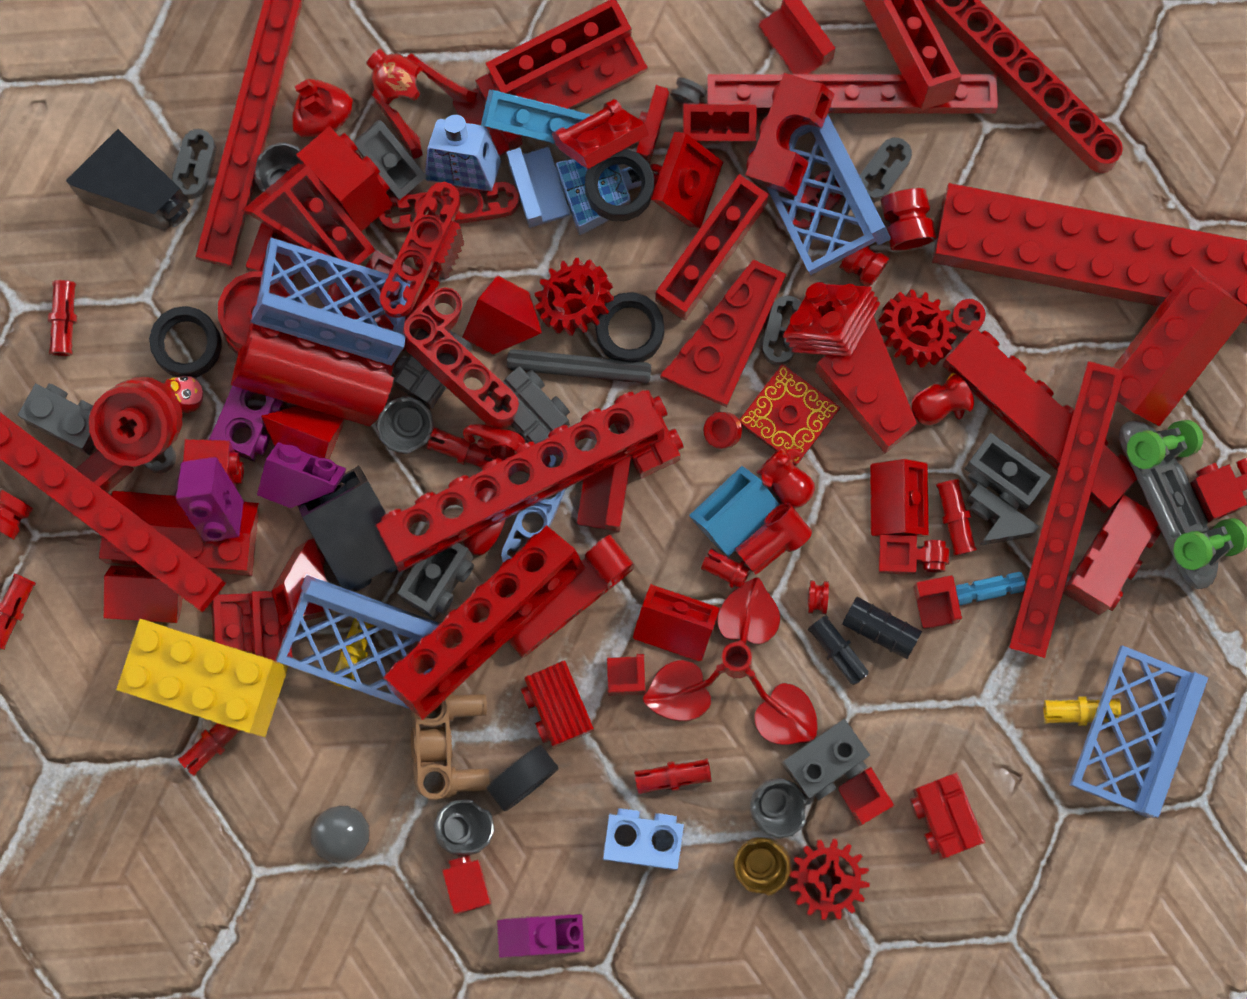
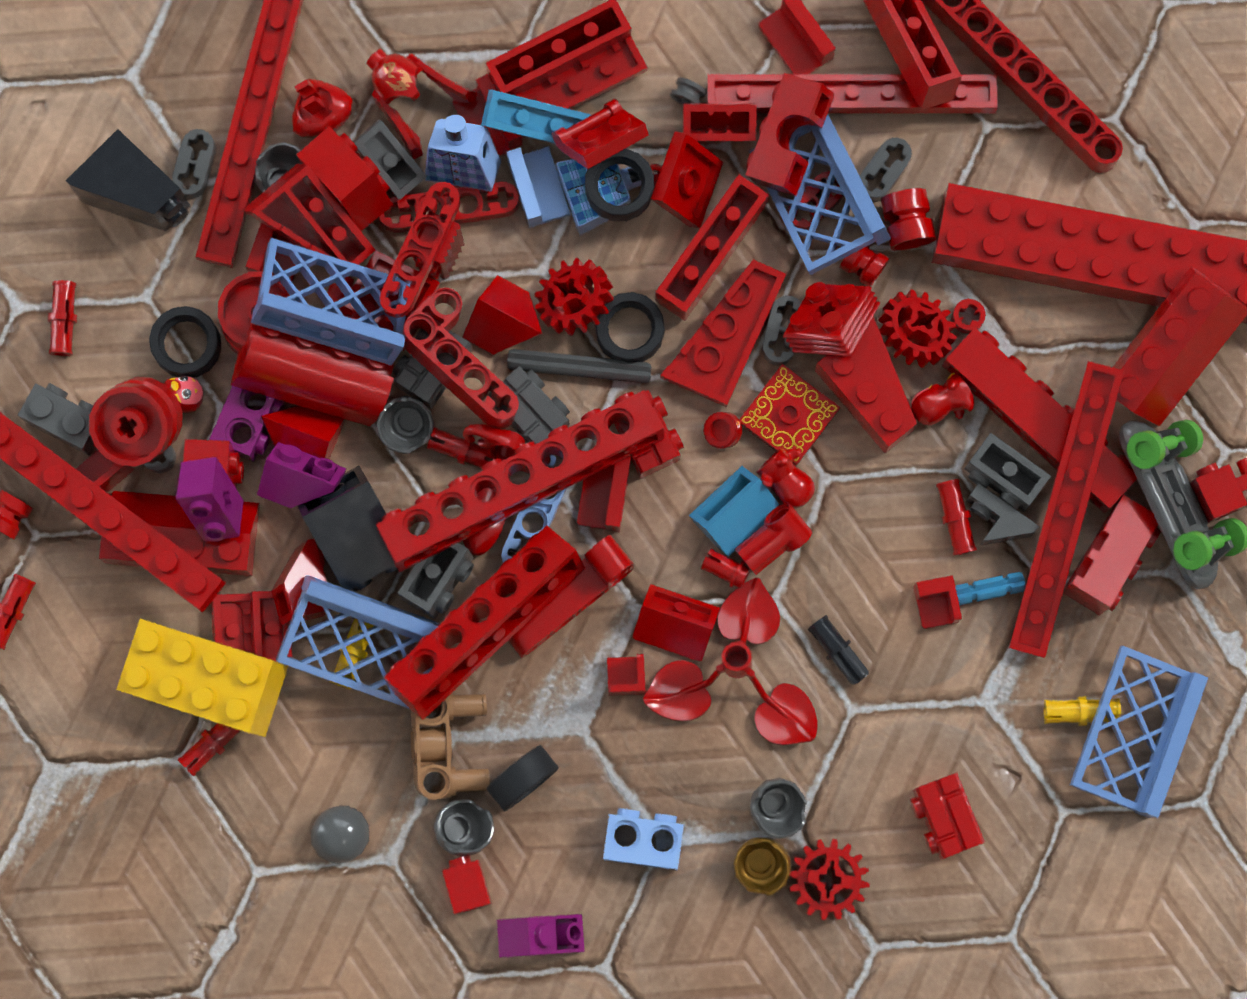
red brick [103,565,183,623] -> none
red brick [521,660,594,748] -> none
red pin [634,758,712,794] -> none
red plate [636,85,669,164] -> none
dark grey brick [782,718,870,801] -> none
red bush [808,580,829,615] -> none
red panel [838,767,894,826] -> none
black axle [842,596,922,659] -> none
red panel [870,459,929,537] -> none
red plate [879,535,950,574] -> none

